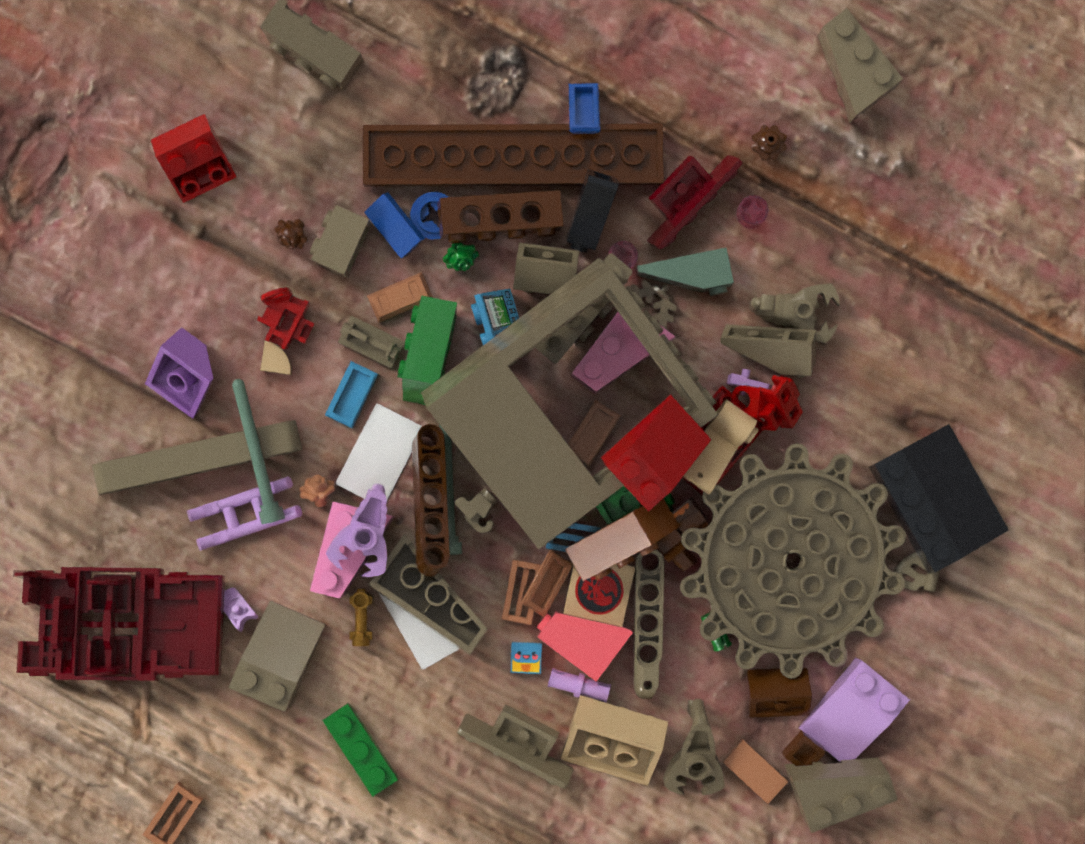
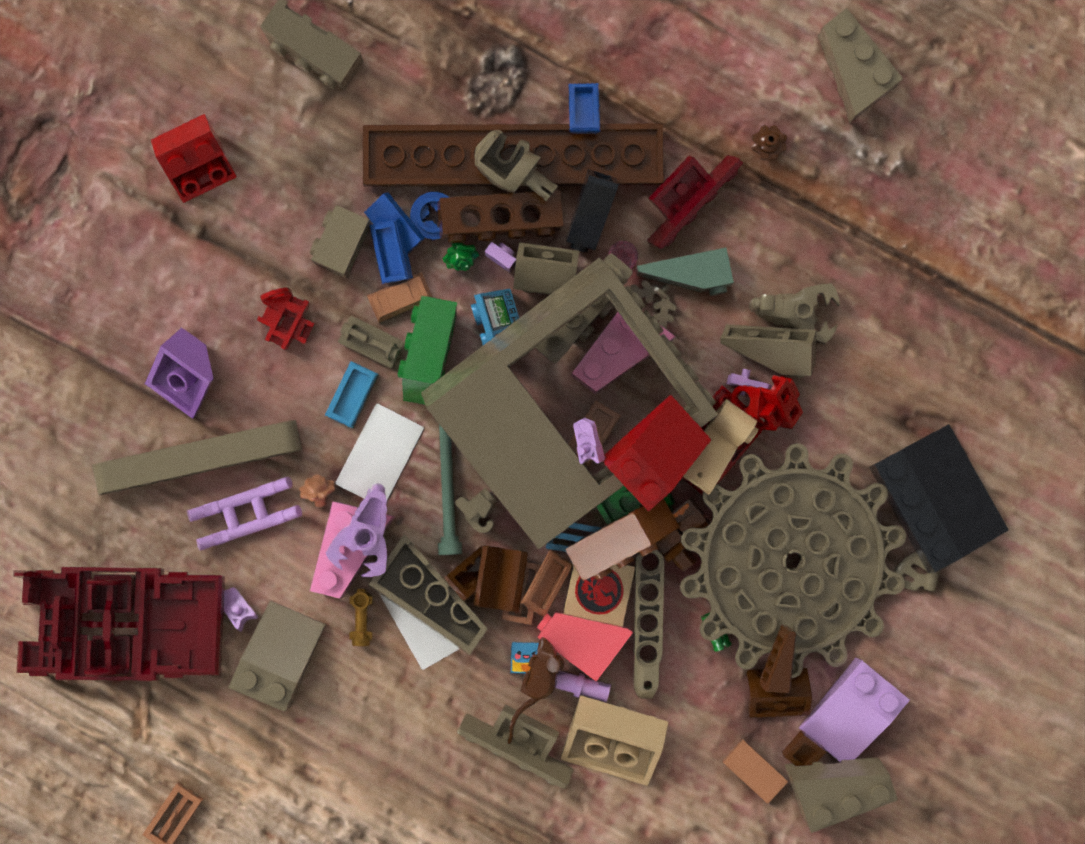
sand green piece [232,379,285,524] -> none
tan tile [260,341,292,375] -> none
reddish brown plant [274,219,308,249] -> none
green plate [322,702,399,797] -> none
reddish brown beam [412,424,450,577] -> none
dark tan animal [663,699,725,795] -> none
clear pink wheel [736,195,769,229] -> none
none -> blue tile [369,219,413,284]
none -> reddish brown slope [444,546,483,601]
none -> reddish brown panel [474,545,528,613]
none -> dark tan piece [475,130,558,201]
none -> lavender plate [485,242,516,273]
none -> reddish brown animal [508,637,565,744]
none -> lavender piece [573,418,605,464]
none -> reddish brown slope [759,625,796,693]

